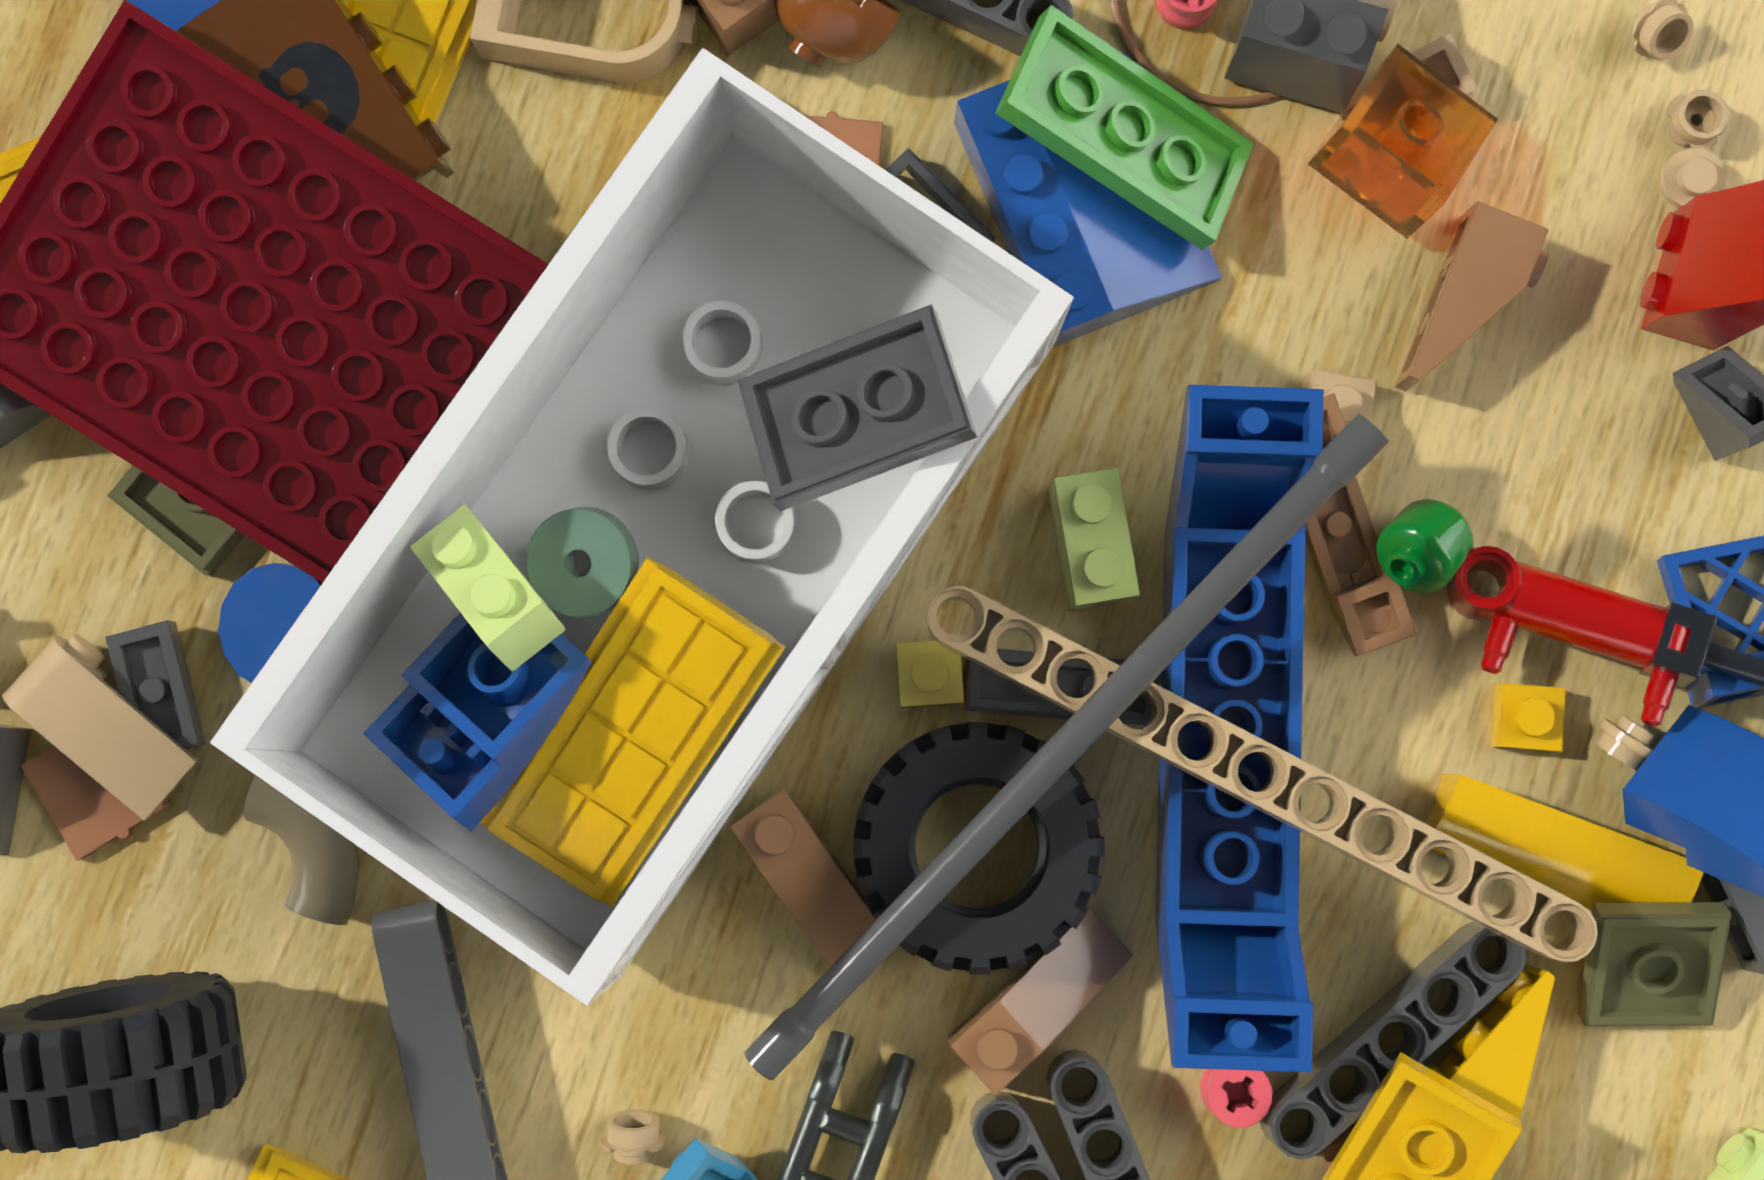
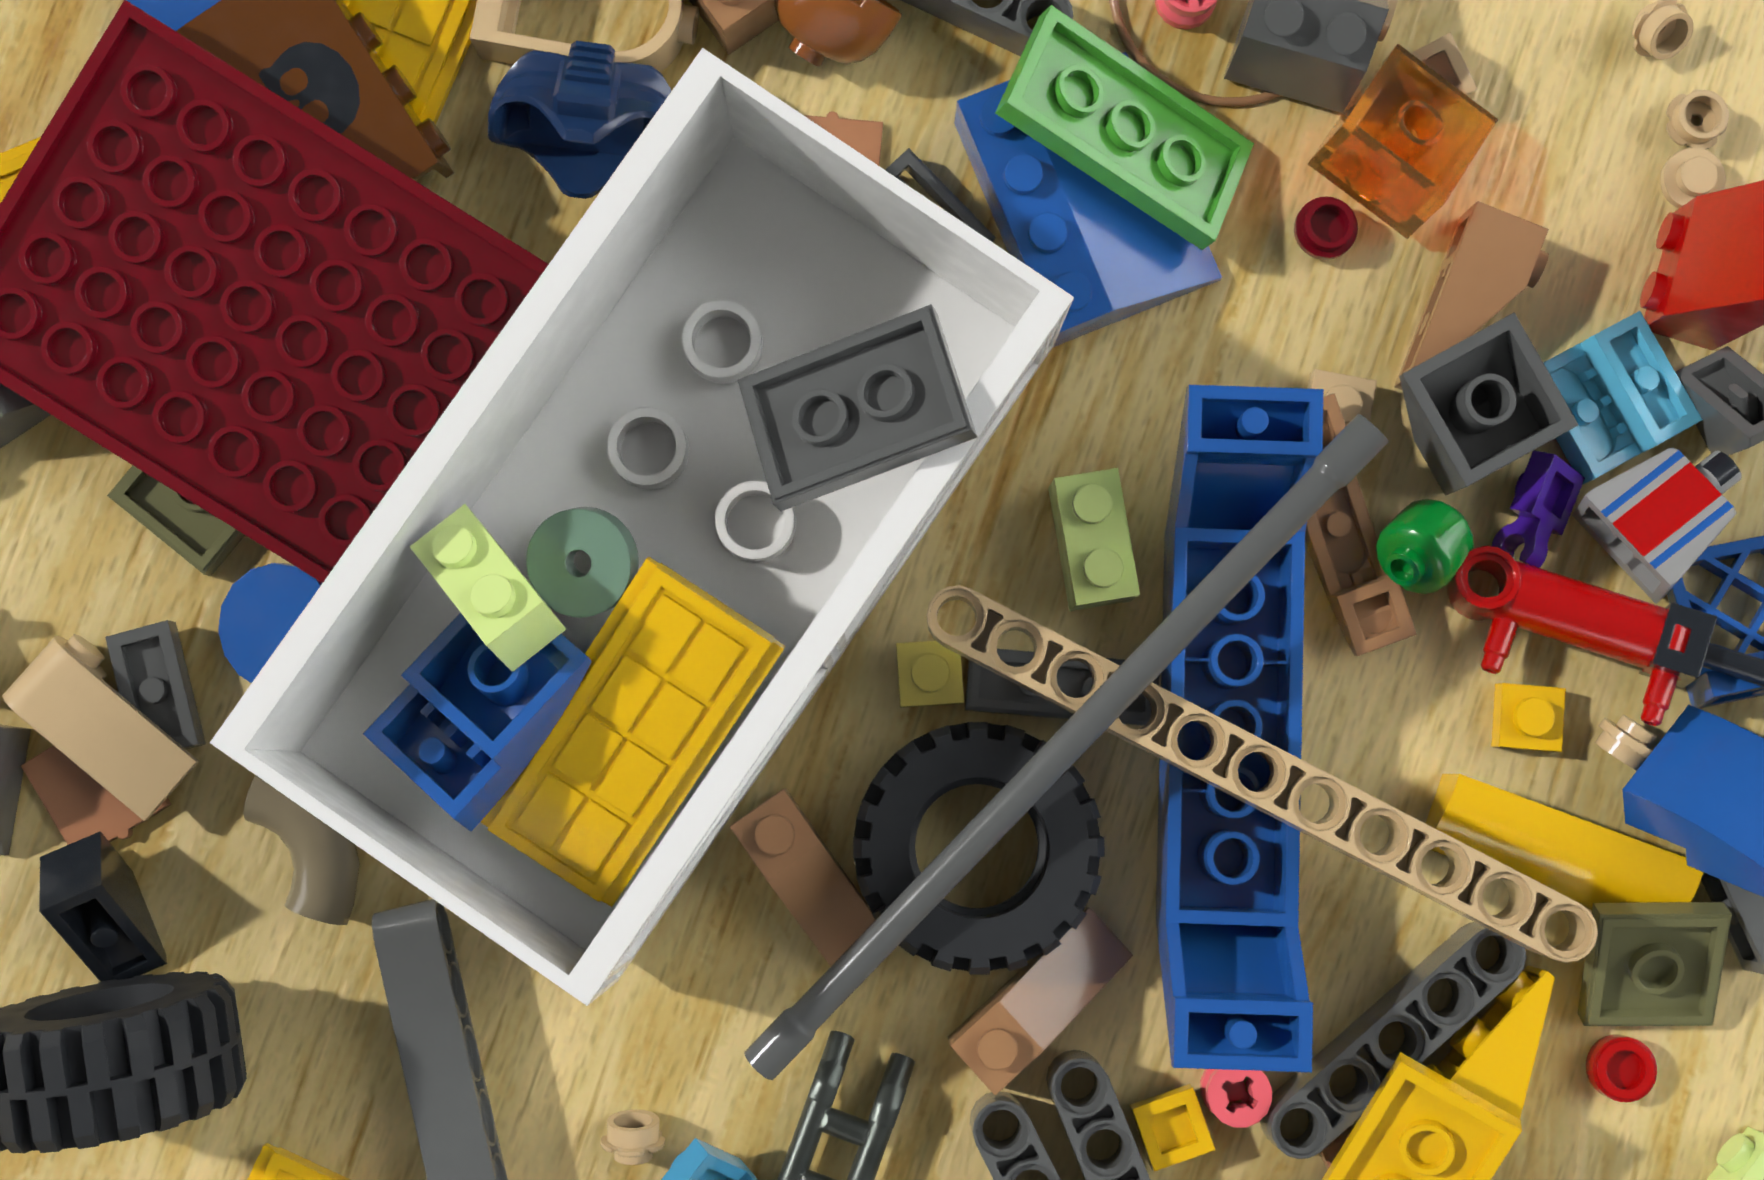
none -> black slope [39,831,167,982]
none -> dark blue piece [488,41,672,199]
none -> yellow plate [1129,1084,1215,1172]
none -> dark red plate [1294,196,1358,260]
none -> dark grey slope [1399,313,1579,496]
none -> dark purple plate [1492,450,1585,568]
none -> medium azure slope [1543,311,1703,485]
none -> torso [1572,448,1742,604]
none -> red tile [1586,1034,1657,1102]

